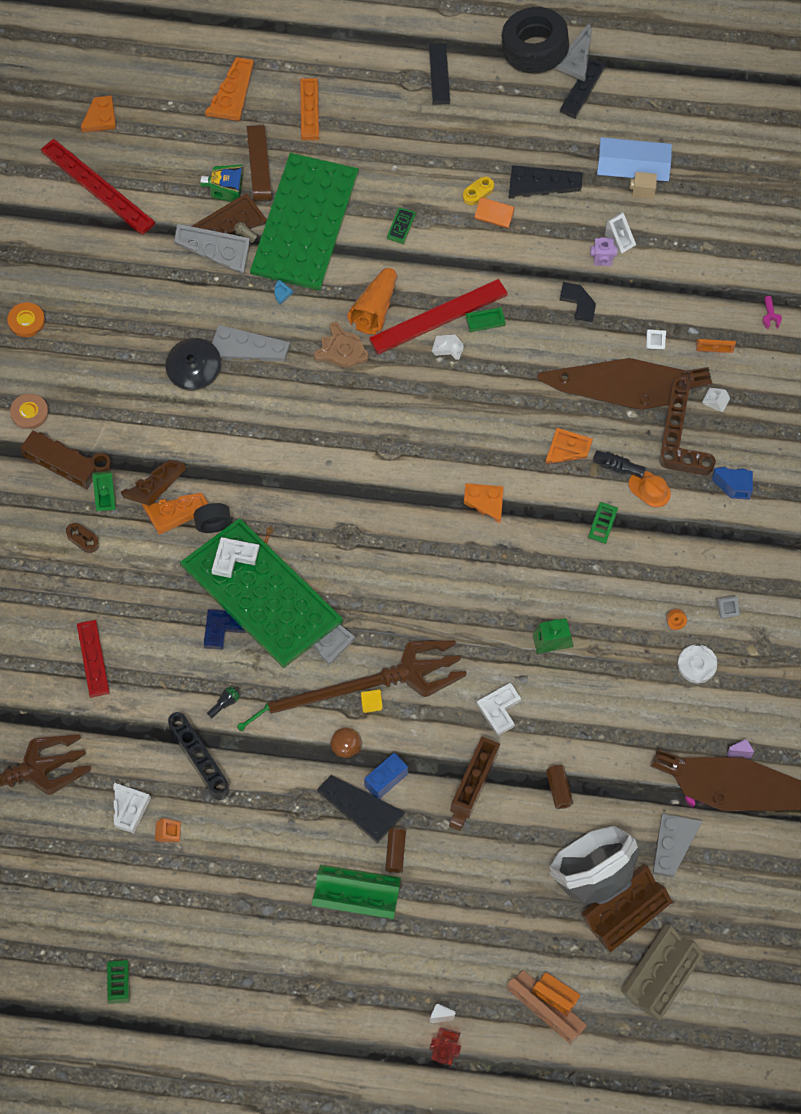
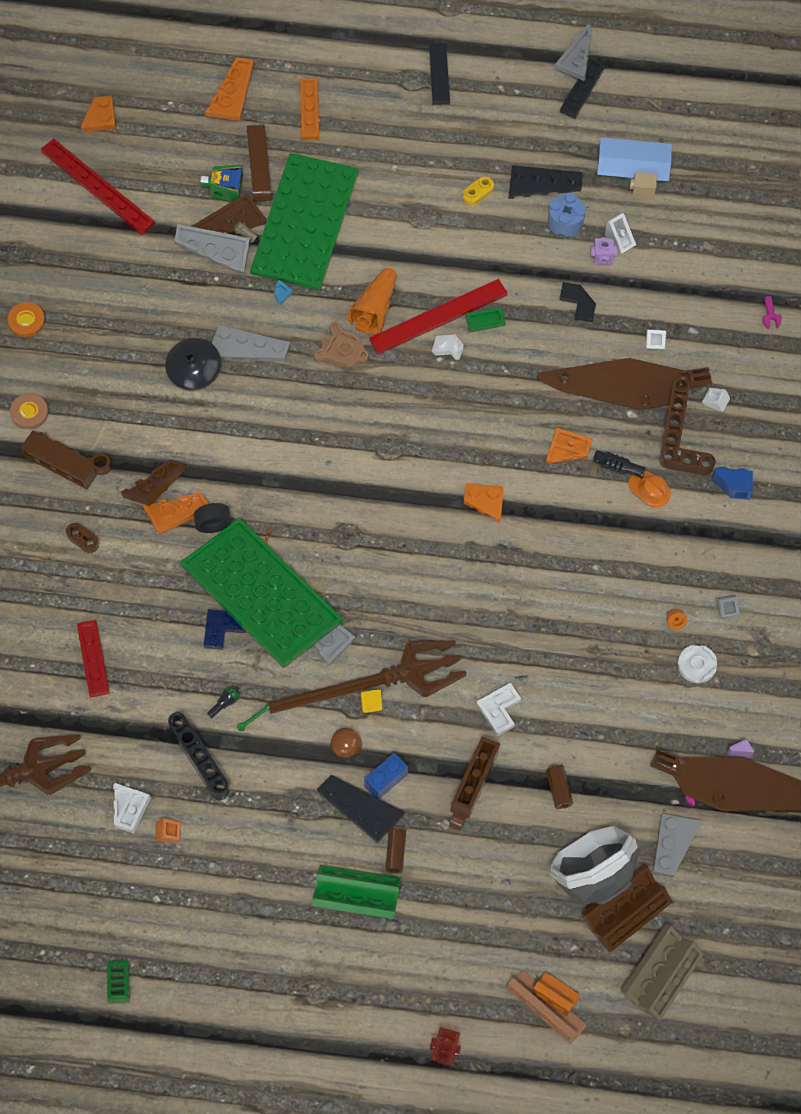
green slope [92,471,116,511] -> none
white plate [212,537,259,578] -> none
tile [387,207,416,244] -> none
white slope [430,1004,456,1023] -> none
orange slope [474,197,515,228] -> none
black tyre [501,7,569,73] -> none
green torso [533,618,574,654] -> none
green slope [588,502,618,544] -> none
orange slope [696,339,736,353] -> none
none -> medium blue brick [548,193,586,237]

